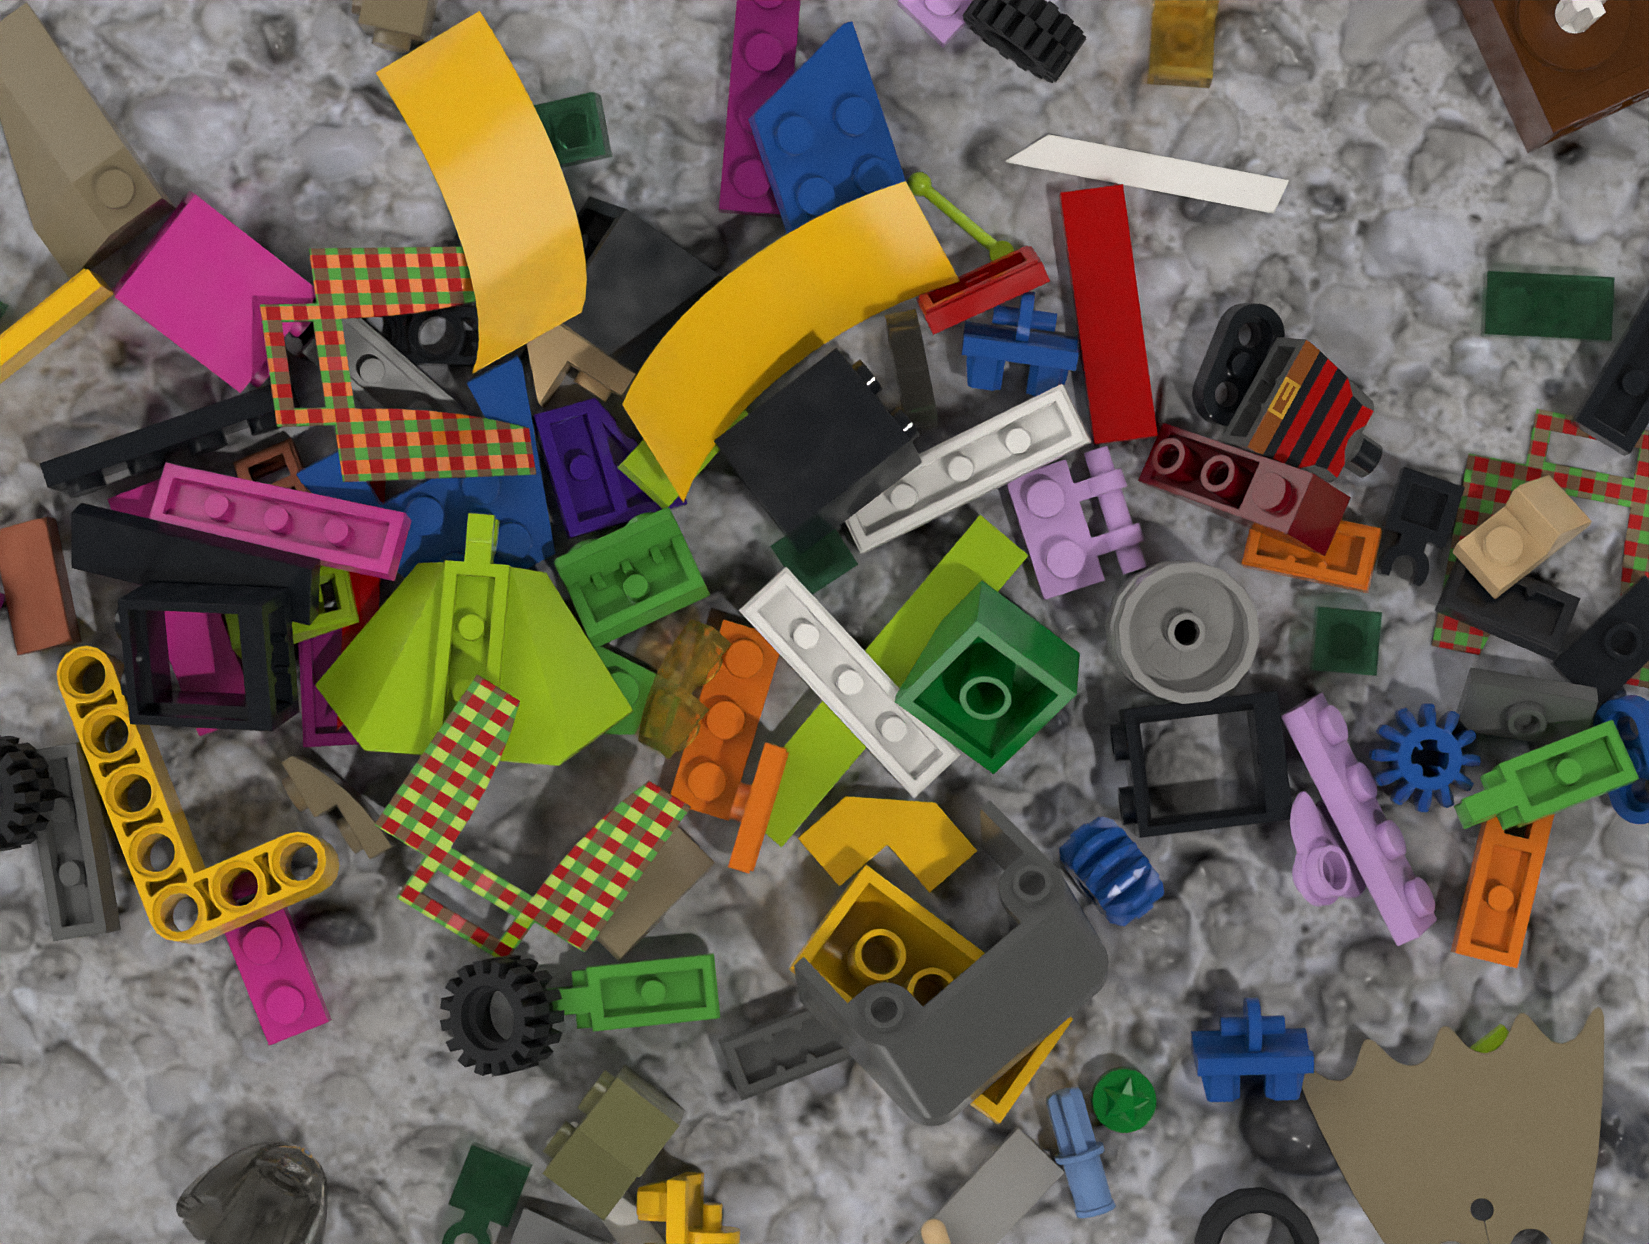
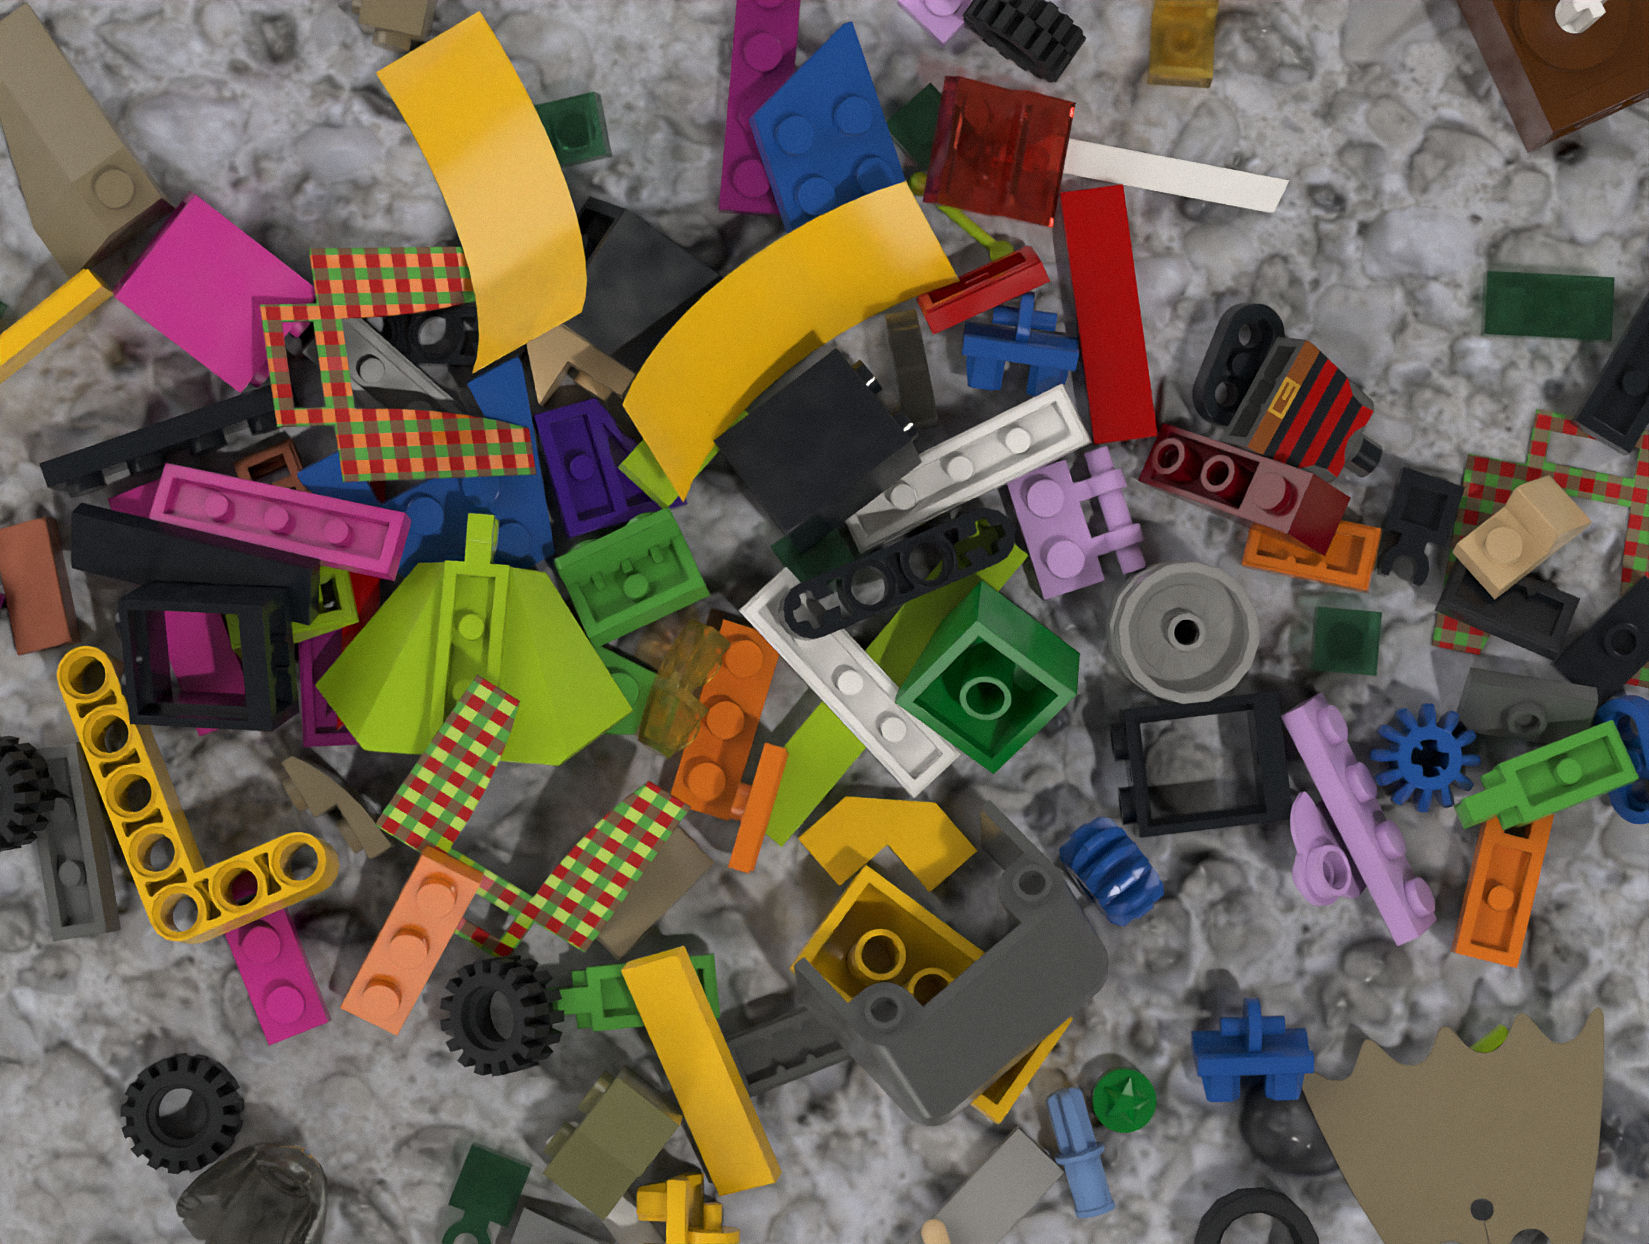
none -> black tyre [120,1053,245,1174]
none -> orange plate [340,844,484,1036]
none -> yellow tile [621,946,782,1197]
none -> black beam [778,508,1015,641]
none -> clear green plate [886,82,973,174]
none -> clear red slope [923,76,1076,228]

